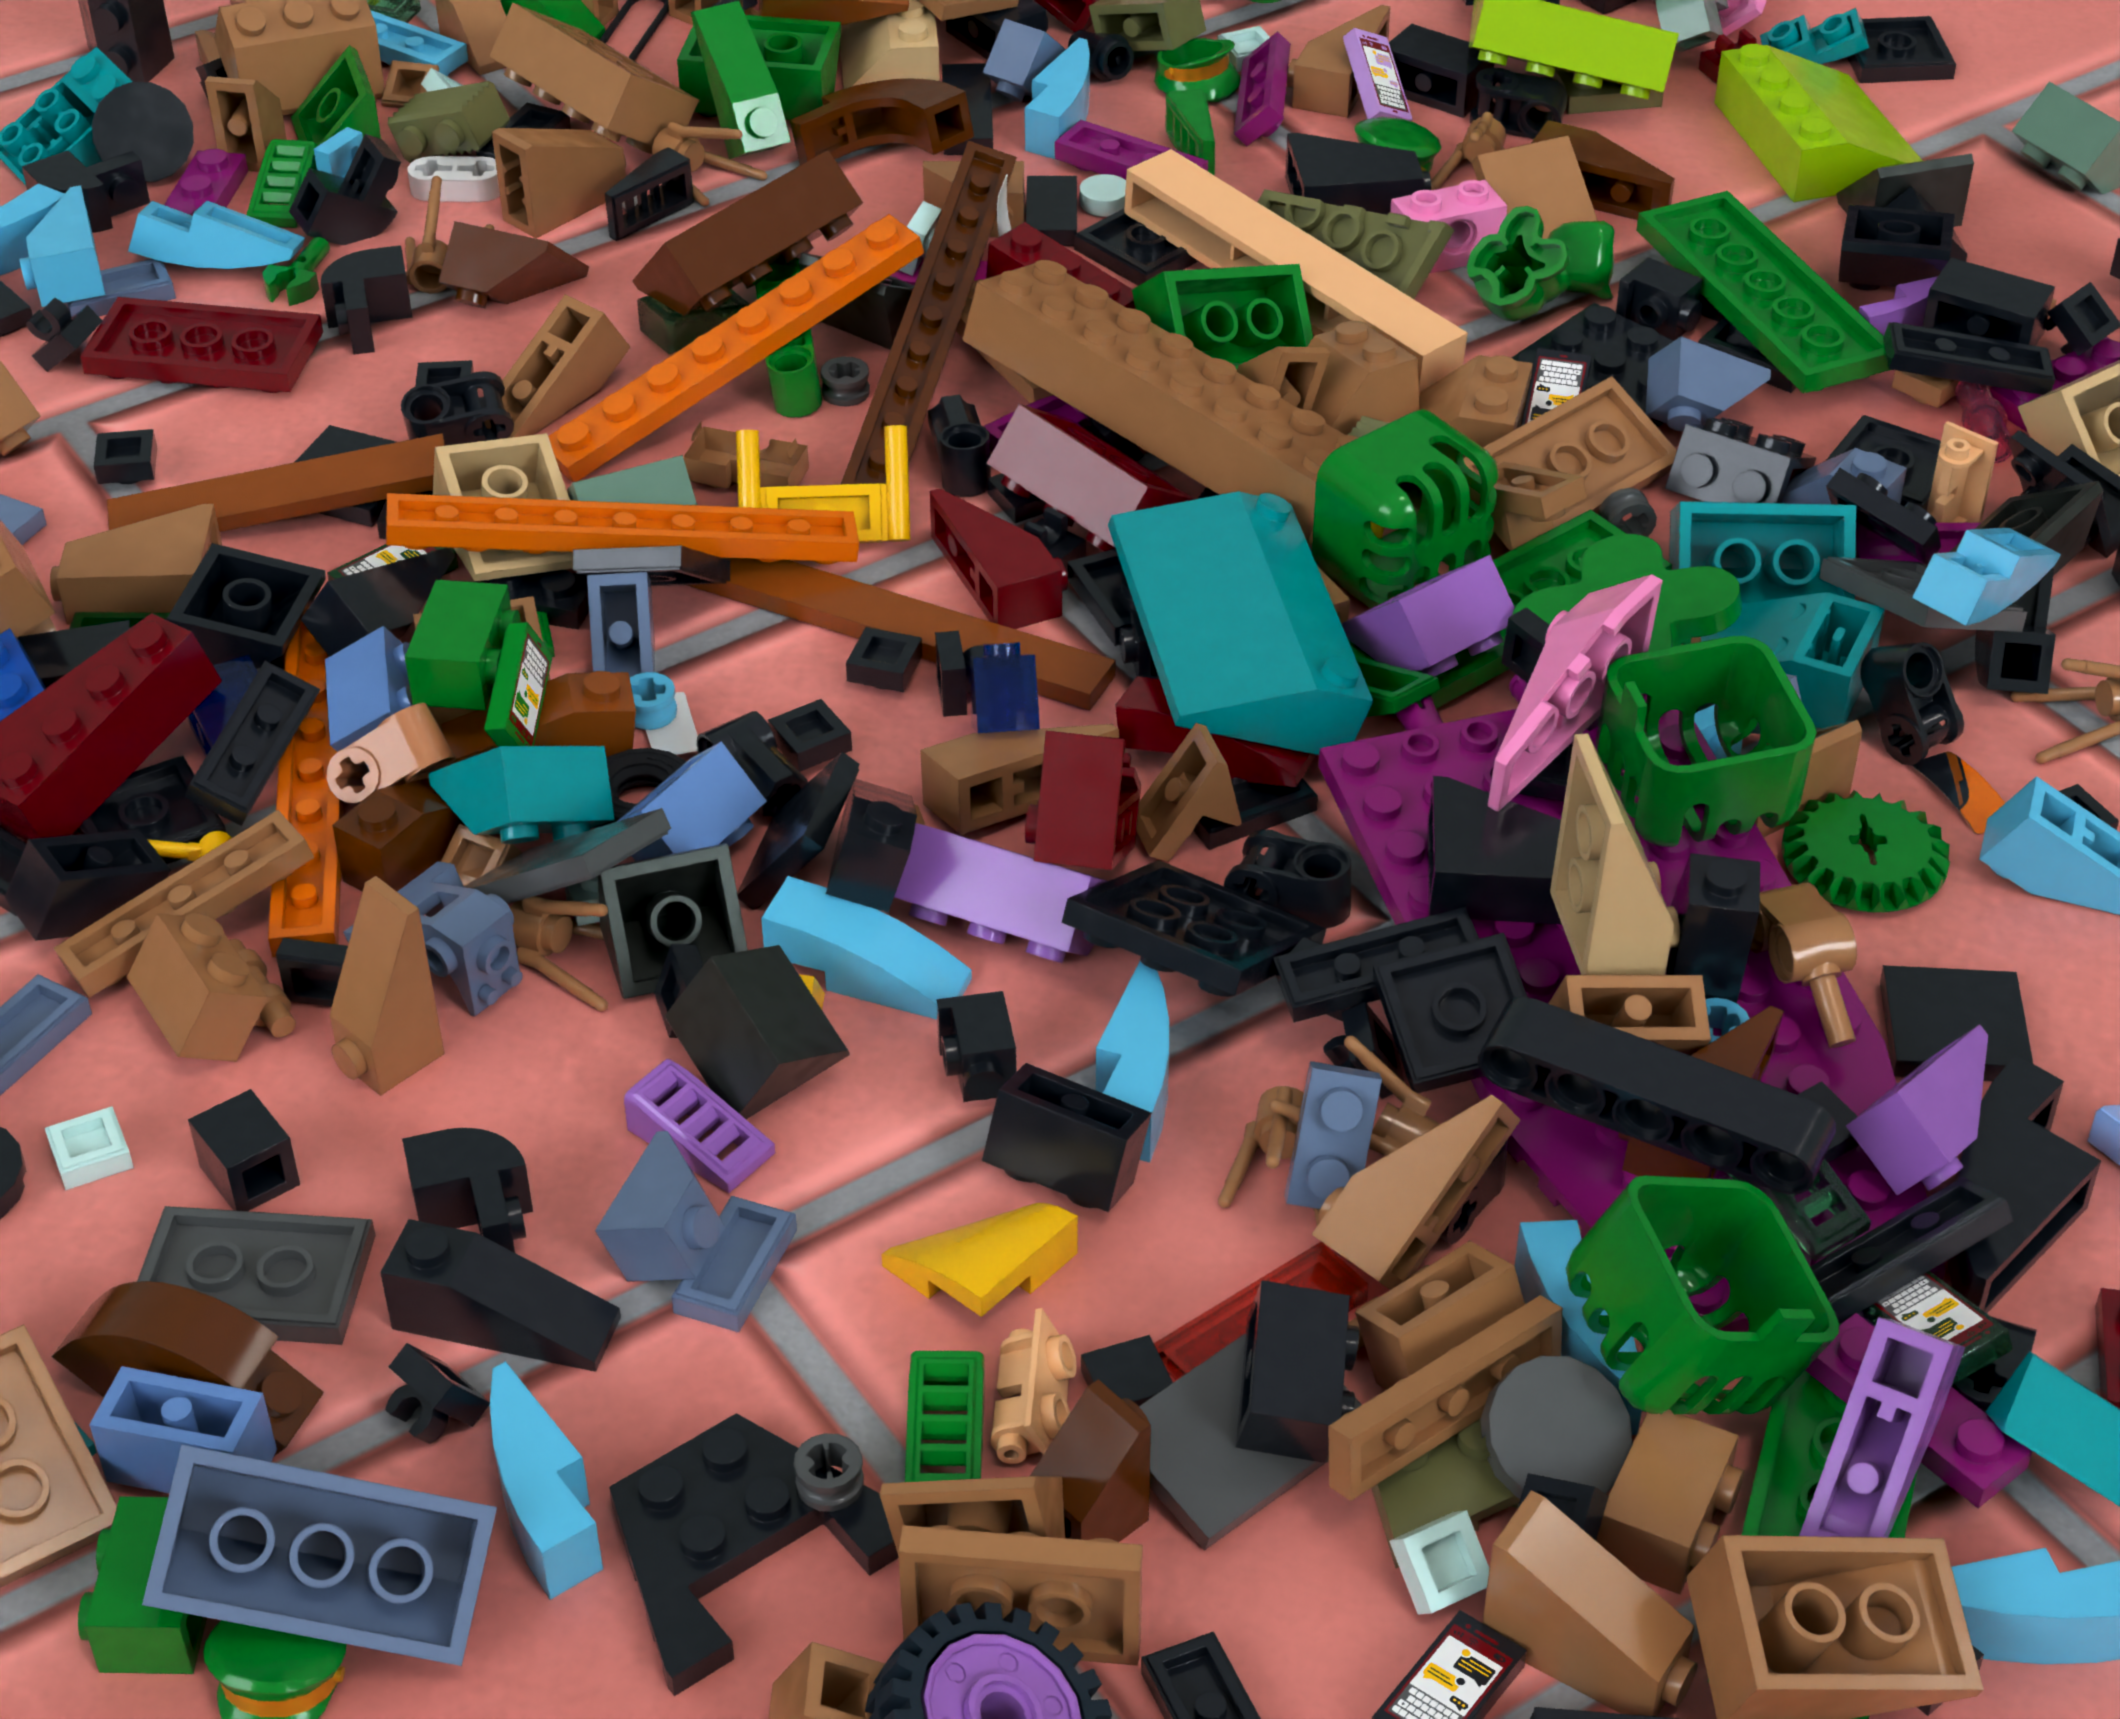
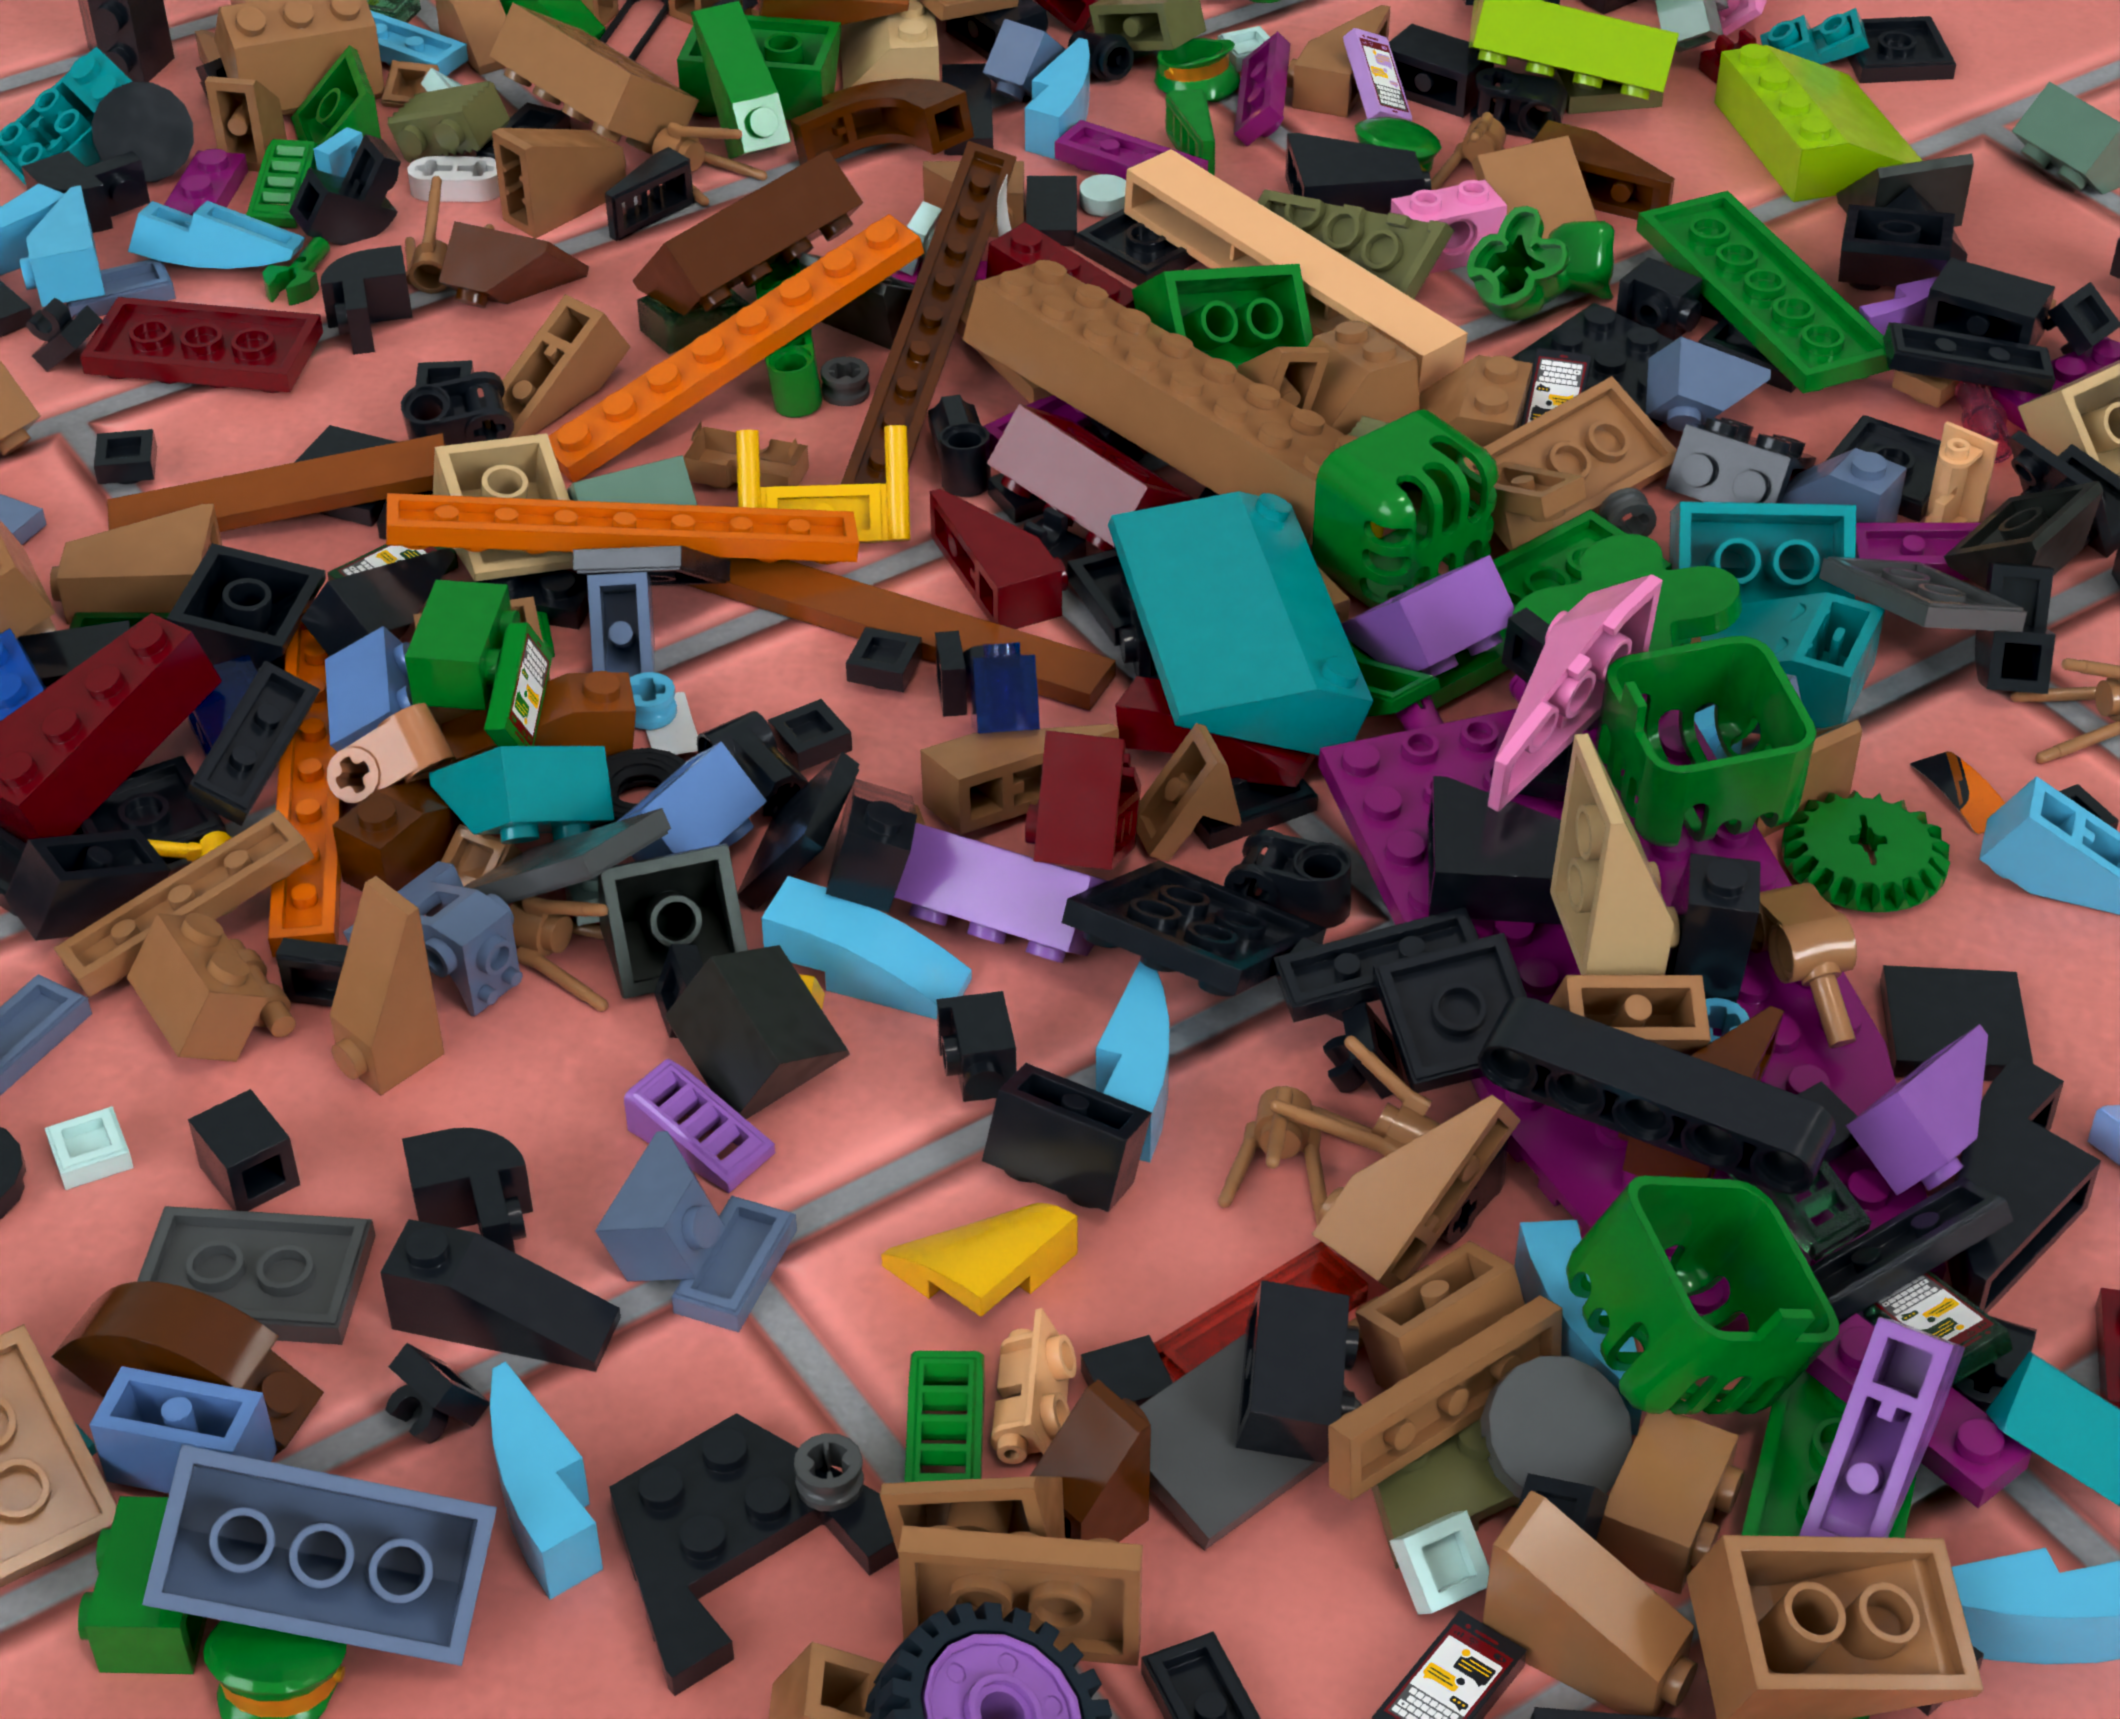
sand blue plate [1284,1061,1382,1209] -> none
black plate [1826,468,1941,566] -> none
black piece [1860,642,1964,766] -> none
medium azure slope [1912,528,2061,626] -> none

